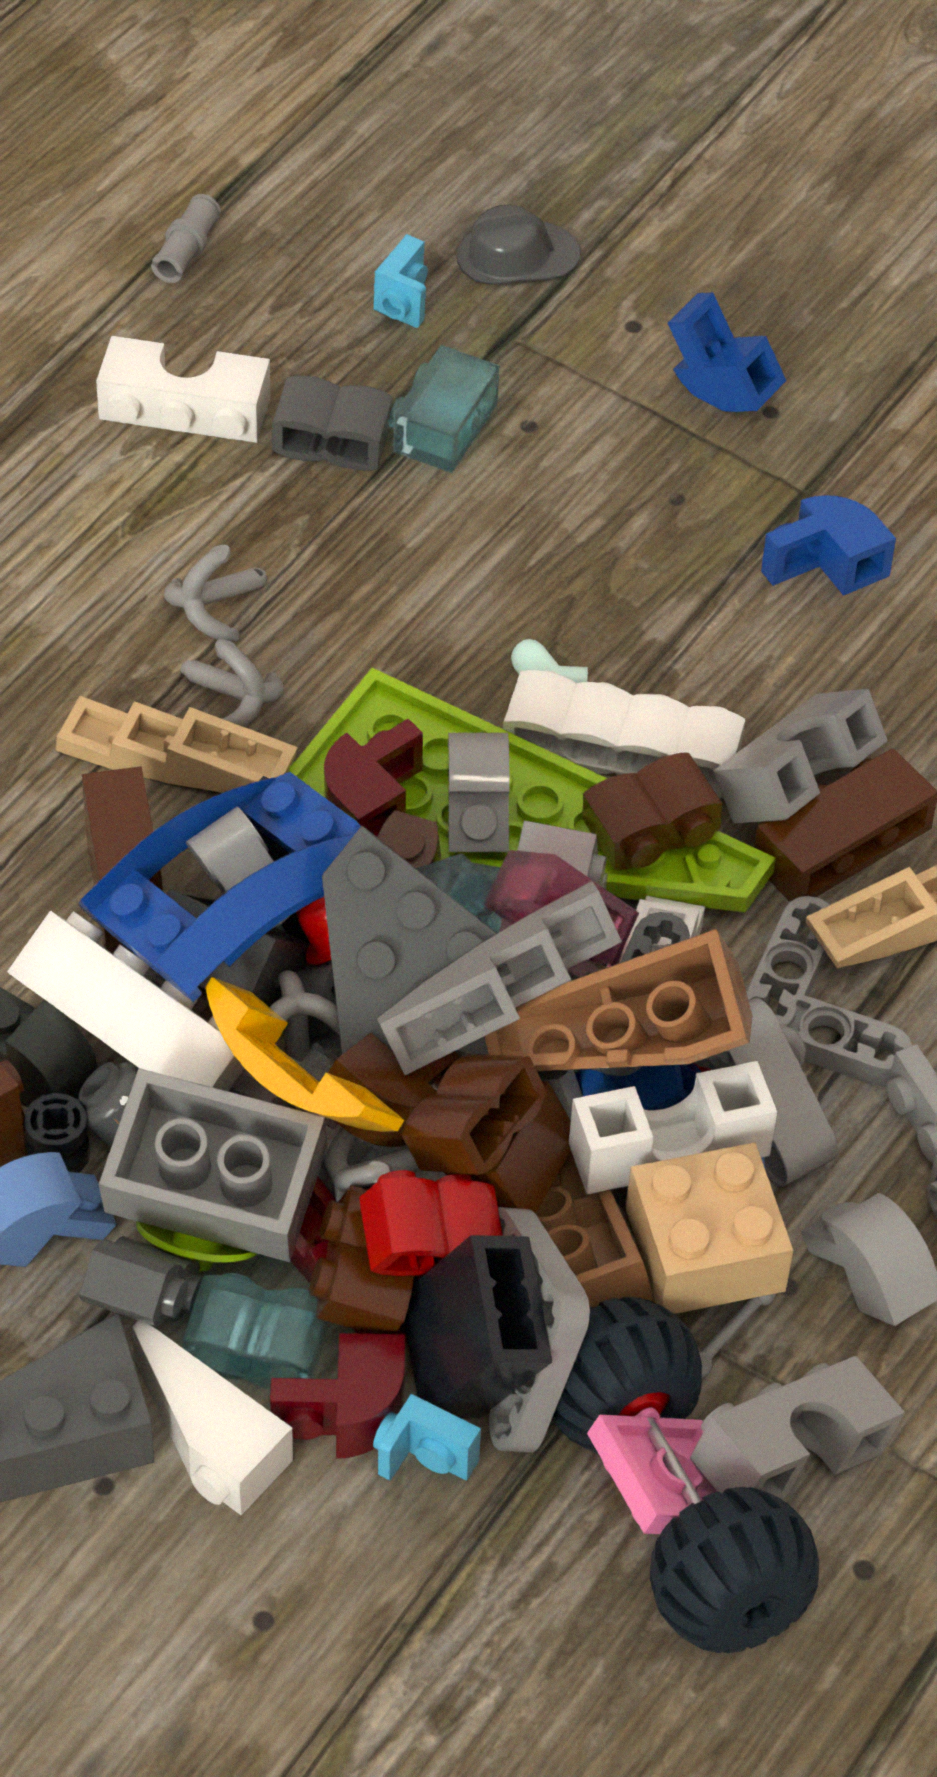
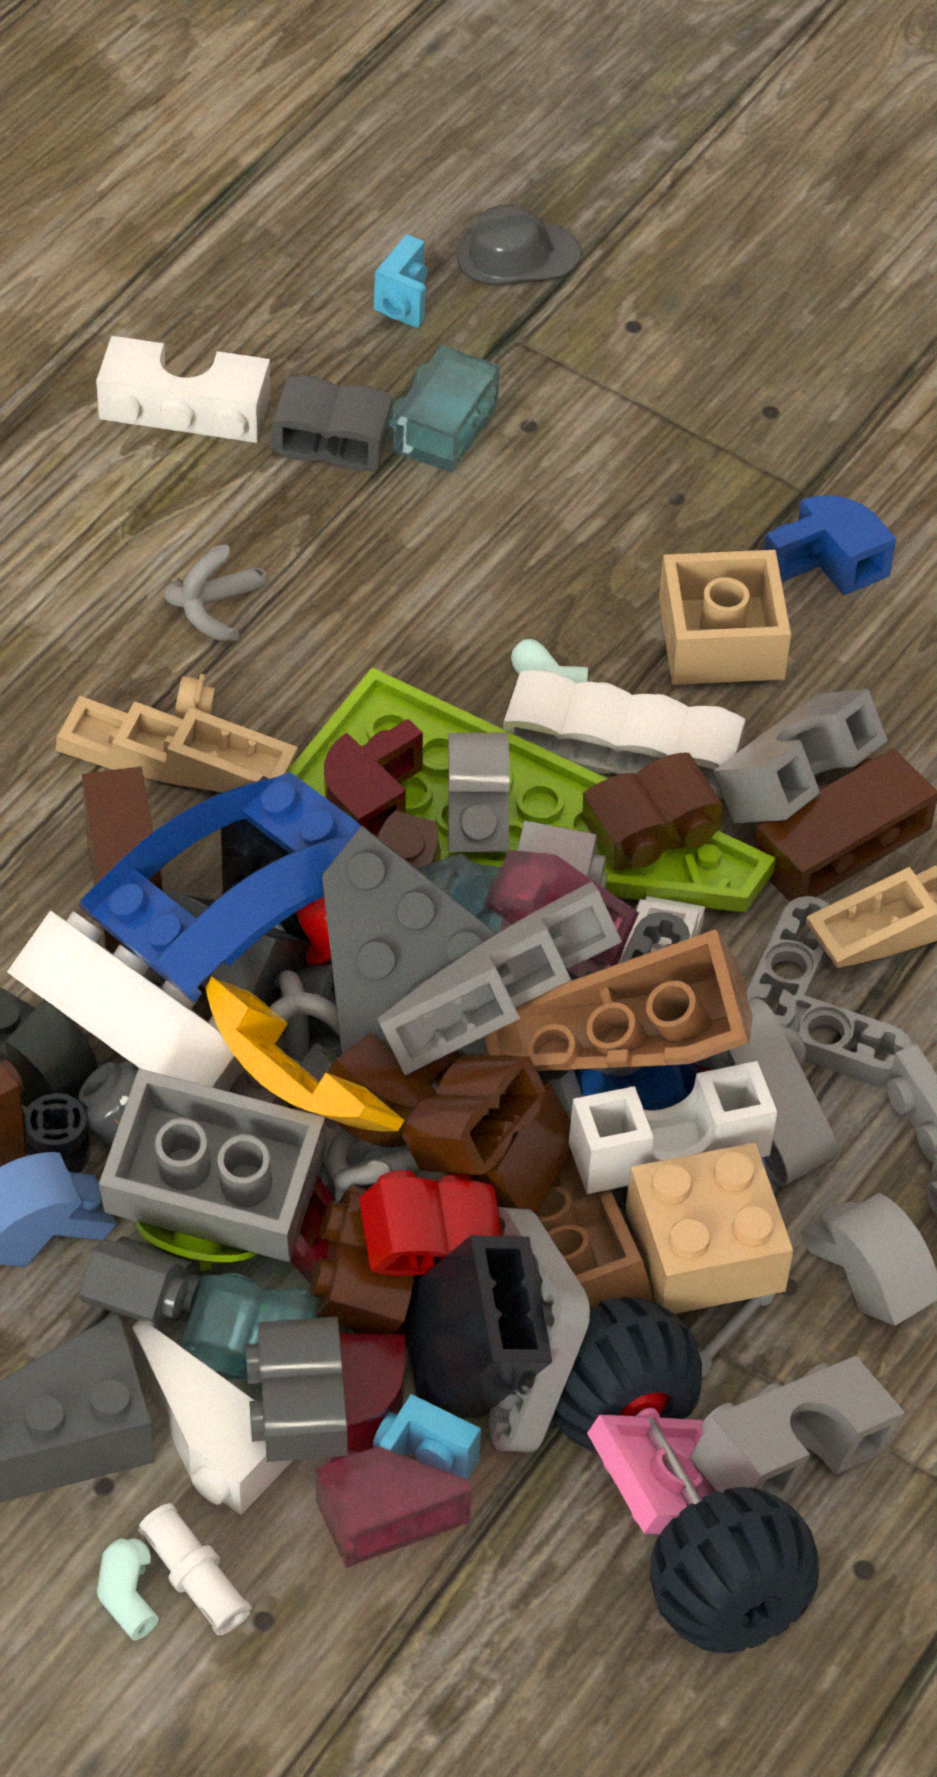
light grey pin [151,194,221,283] -> none
light grey piece [180,639,284,727] -> none
light grey piece [186,806,288,928] -> none
blue brick [667,292,787,412] -> none
none -> light aqua arm [97,1538,159,1641]
none -> white pin [138,1503,252,1636]
none -> tan plate [174,673,215,719]
none -> dark grey brick [245,1316,348,1462]
none -> clear pink slope [316,1446,472,1568]
none -> tan brick [659,550,791,685]

